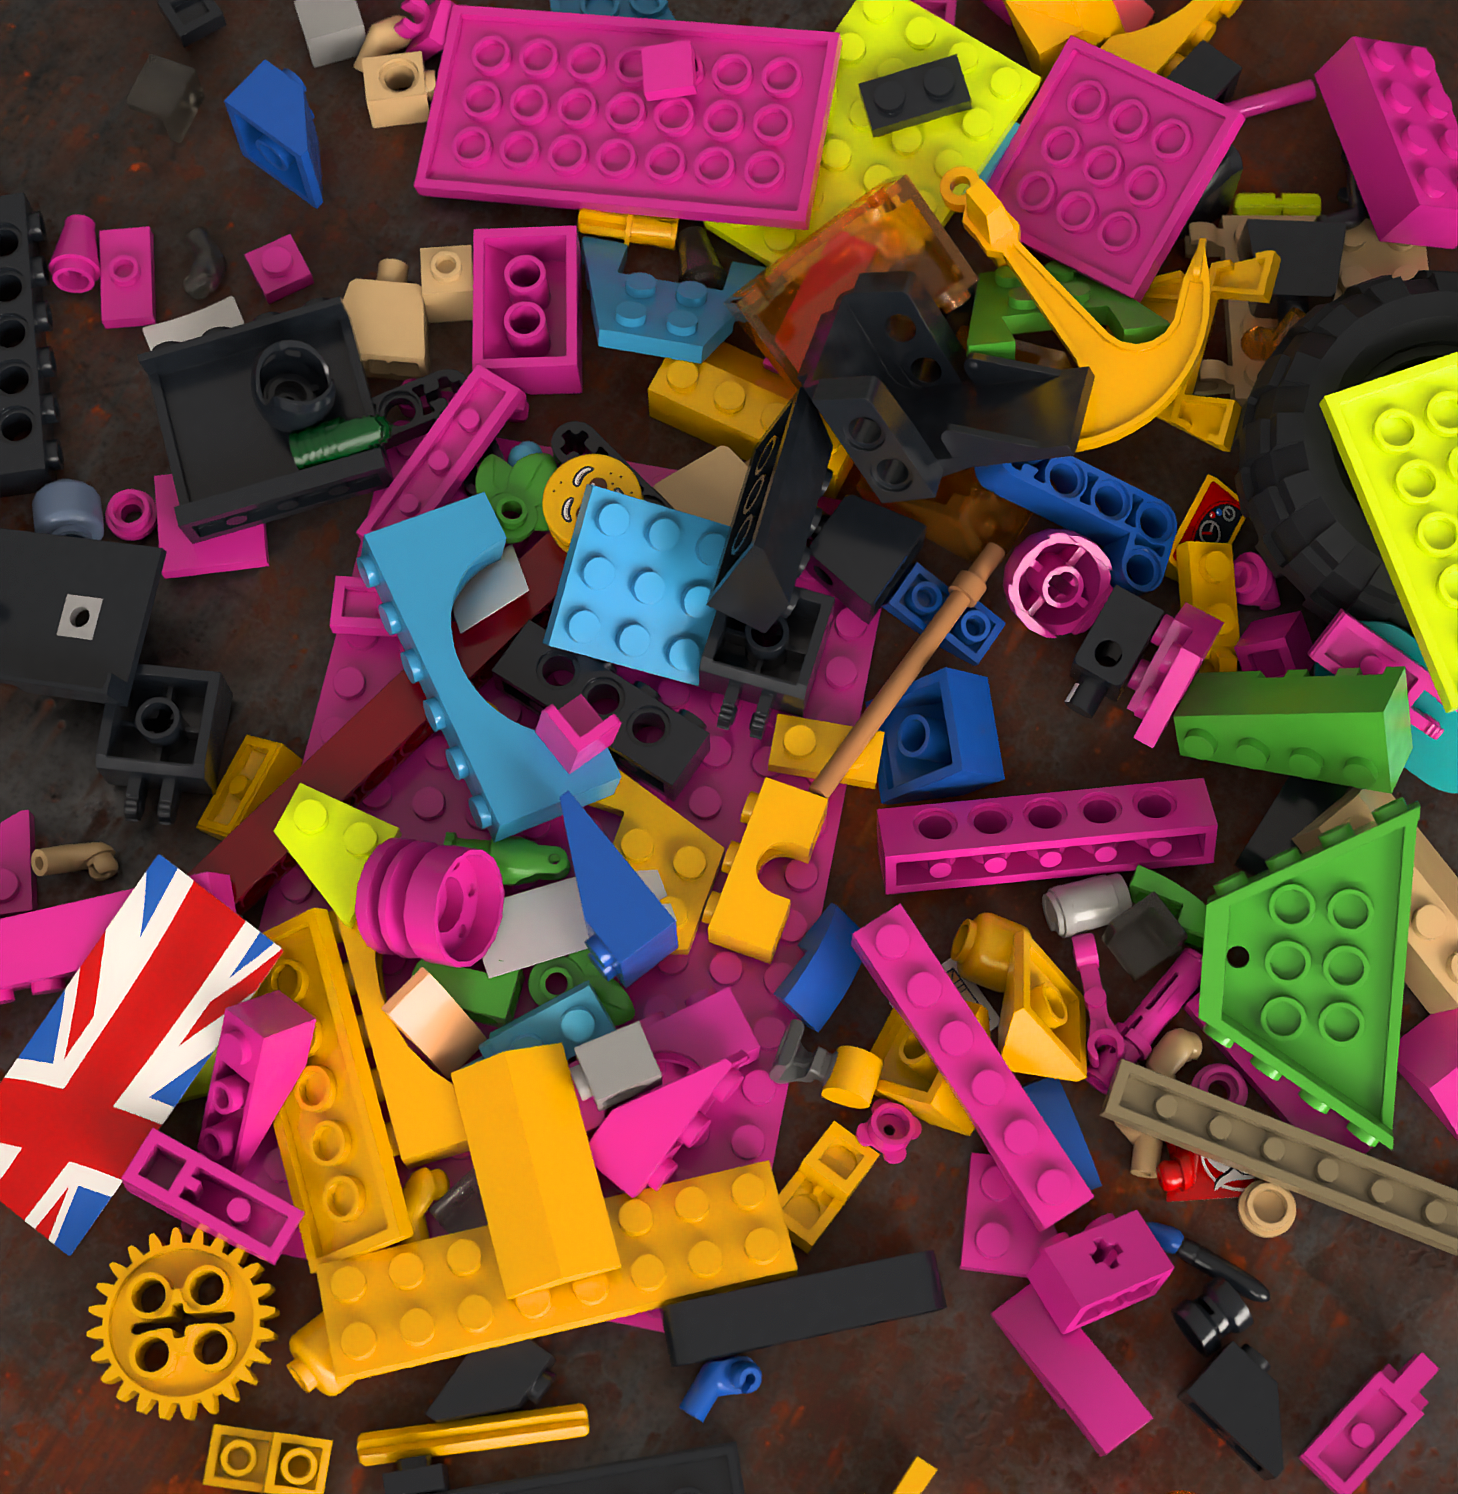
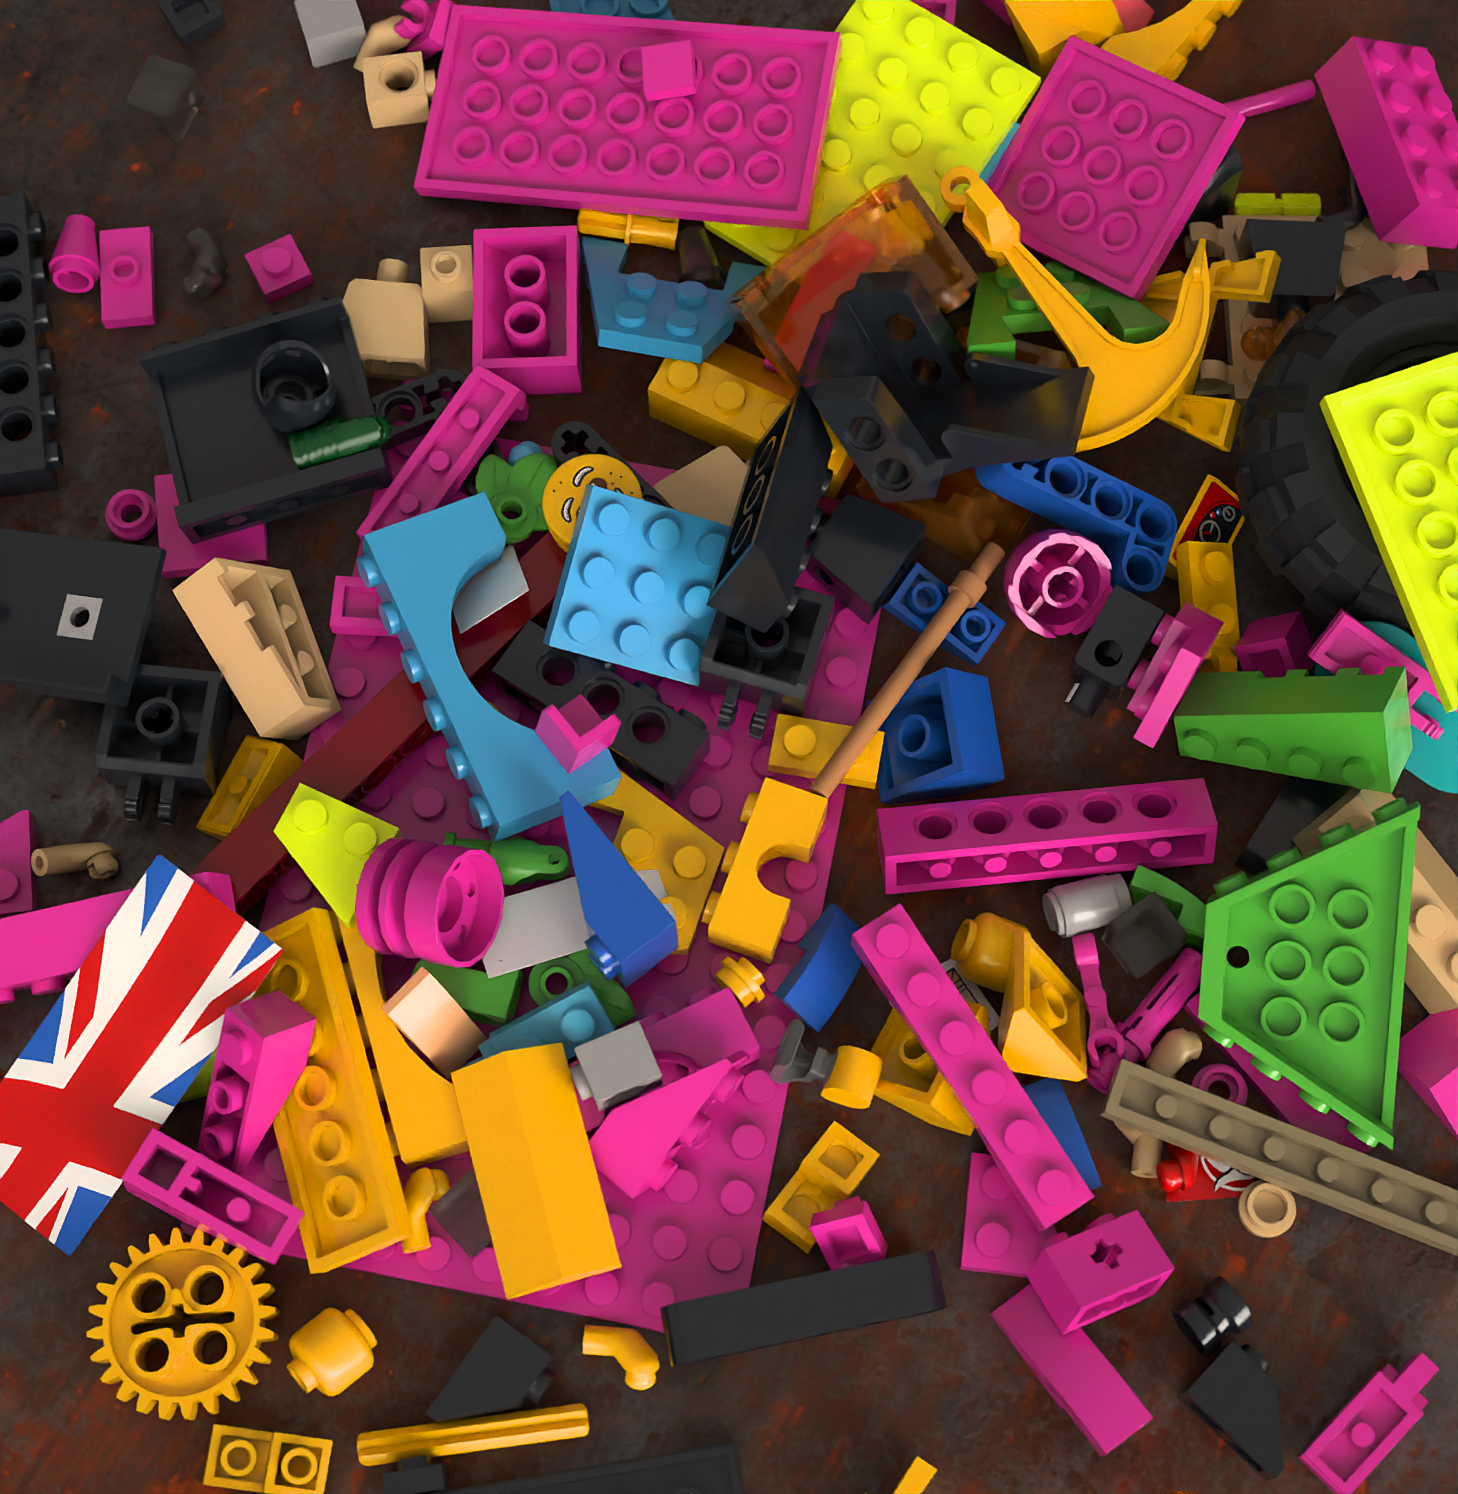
sand blue head [32,479,104,540] -> none
white sticker [142,296,245,351] -> none
blue slope [224,59,323,209] -> none
yellow plate [316,1160,798,1384] -> none
blue arm [678,1355,762,1422] -> none
dark pink plate [856,1099,922,1164] -> none
black plate [858,54,971,138] -> none
black piece [1146,1222,1270,1302] -> none
black panel [1167,40,1242,104] -> none
dark pink plate [1233,552,1281,610] -> none
none -> tan wedge [172,557,341,740]
none -> yellow arm [583,1325,660,1390]
none -> yellow plate [714,956,765,1009]
none -> dark pink tile [809,1196,888,1270]

